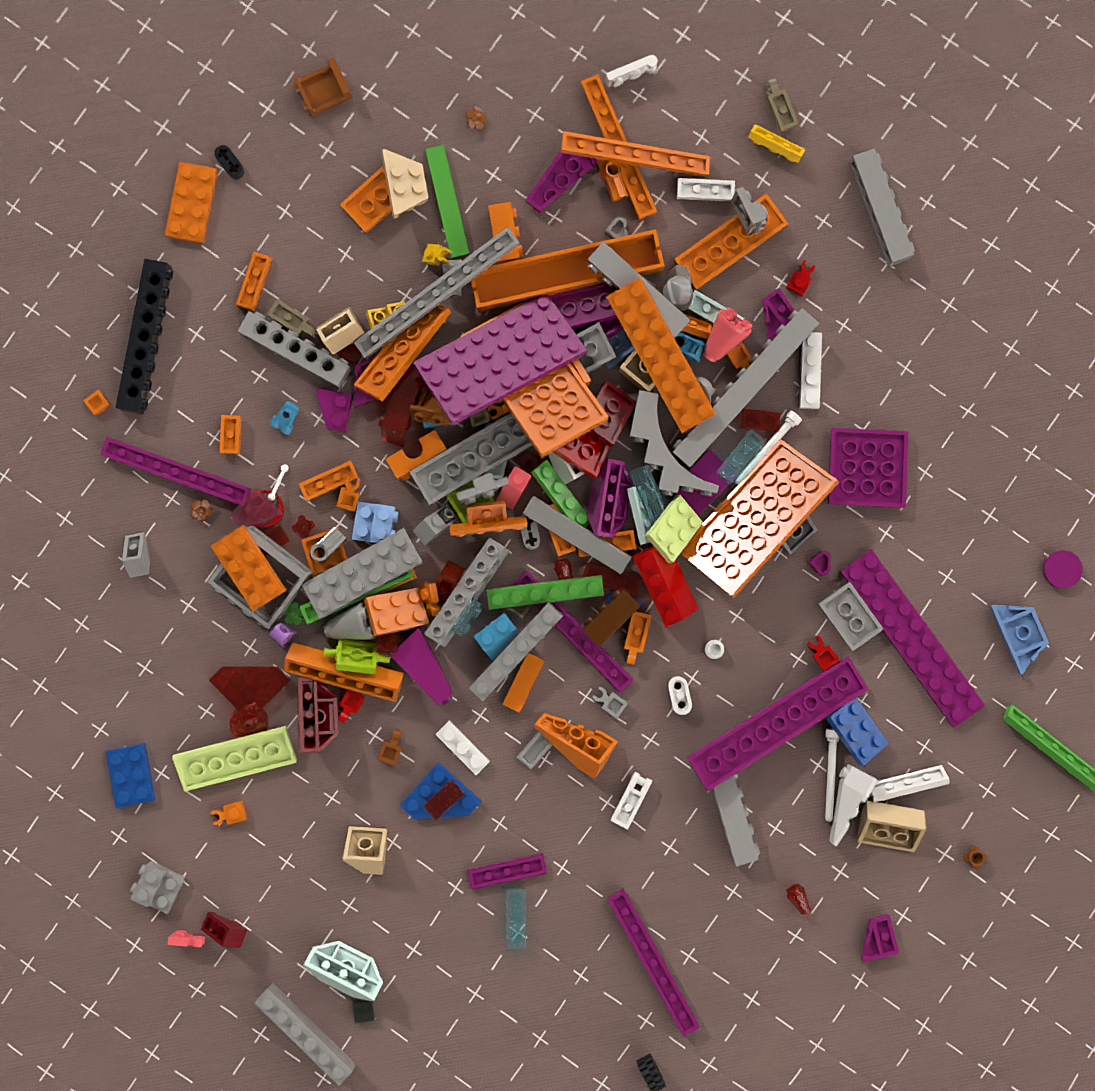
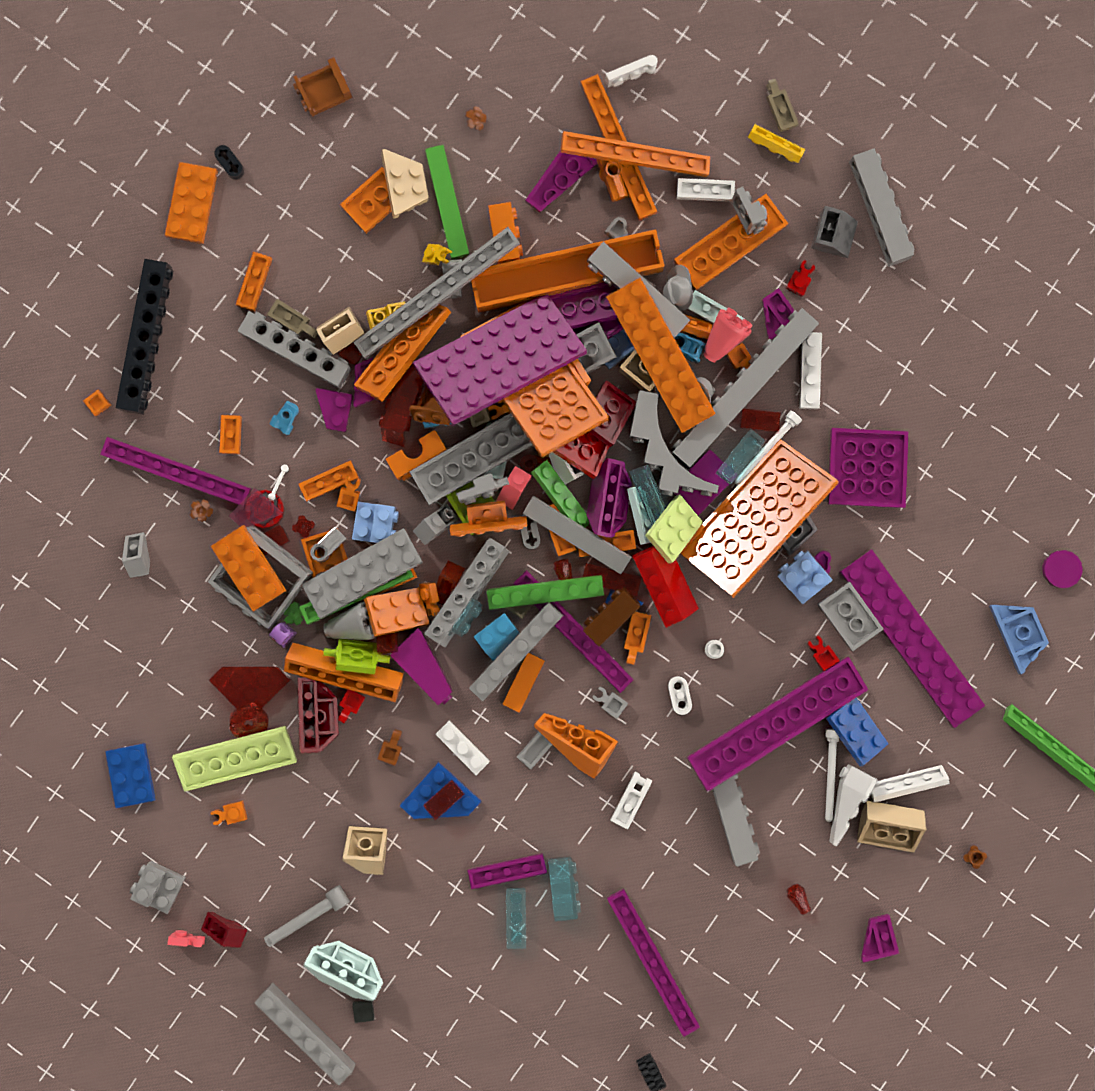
none -> light grey piece [264,885,350,947]
none -> clear light blue brick [548,857,581,921]
none -> light blue plate [778,550,833,604]
none -> flat silver slope [811,206,858,258]

